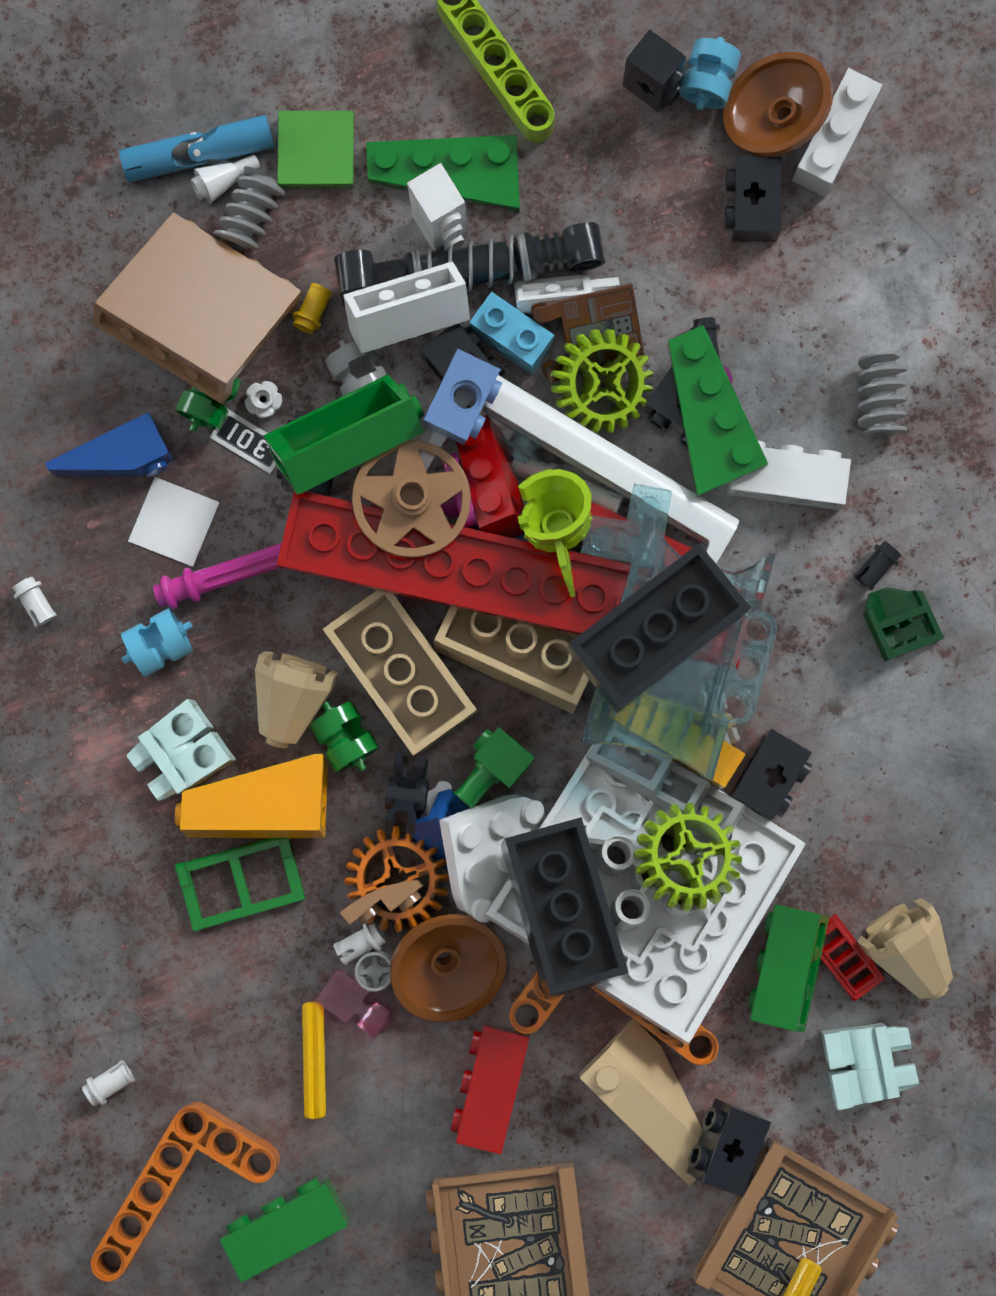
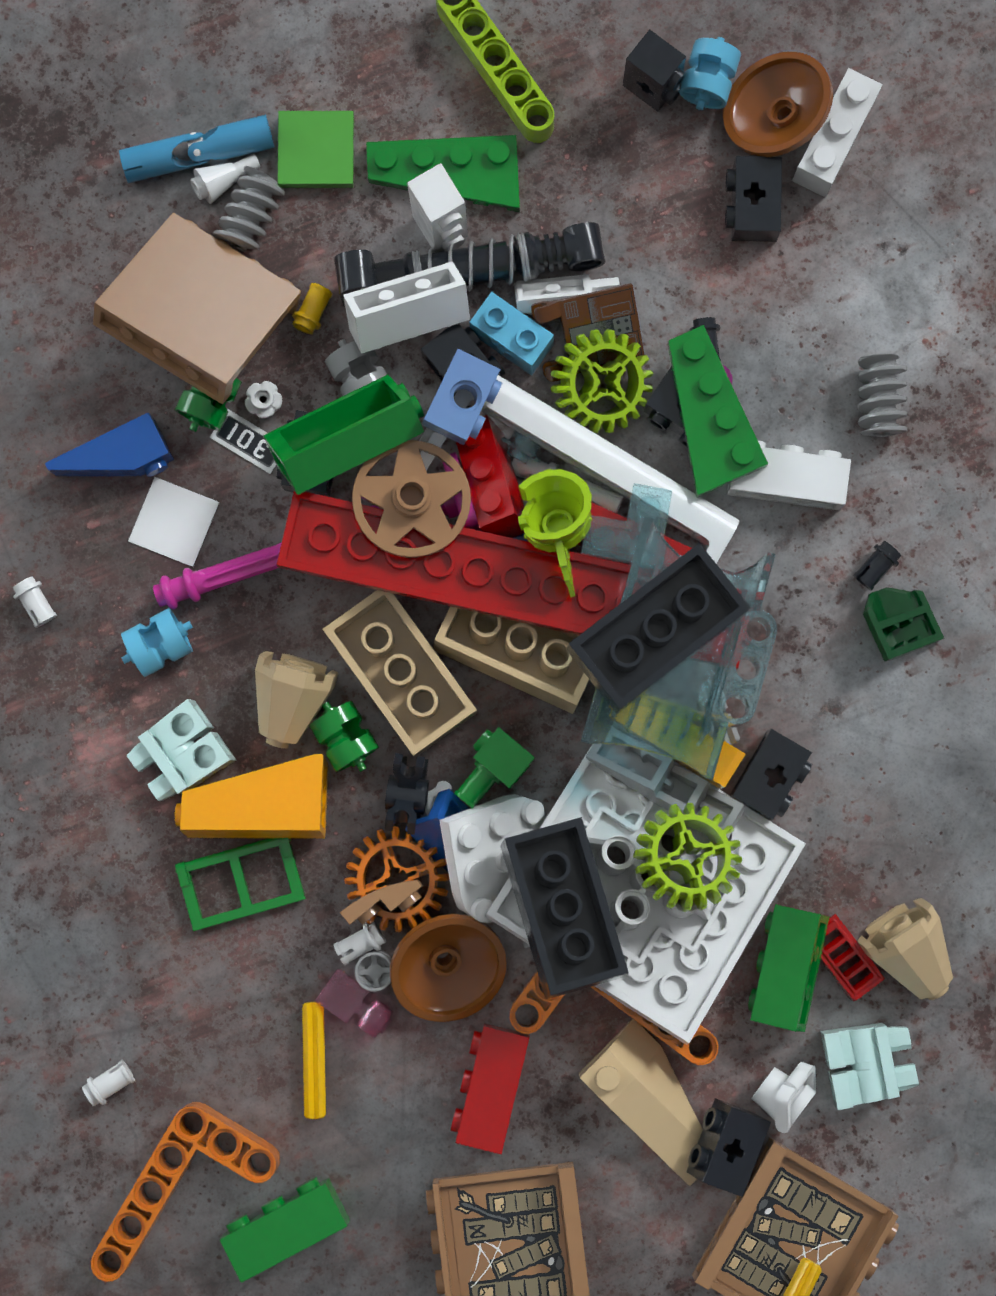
none -> white piece [751,1062,816,1133]

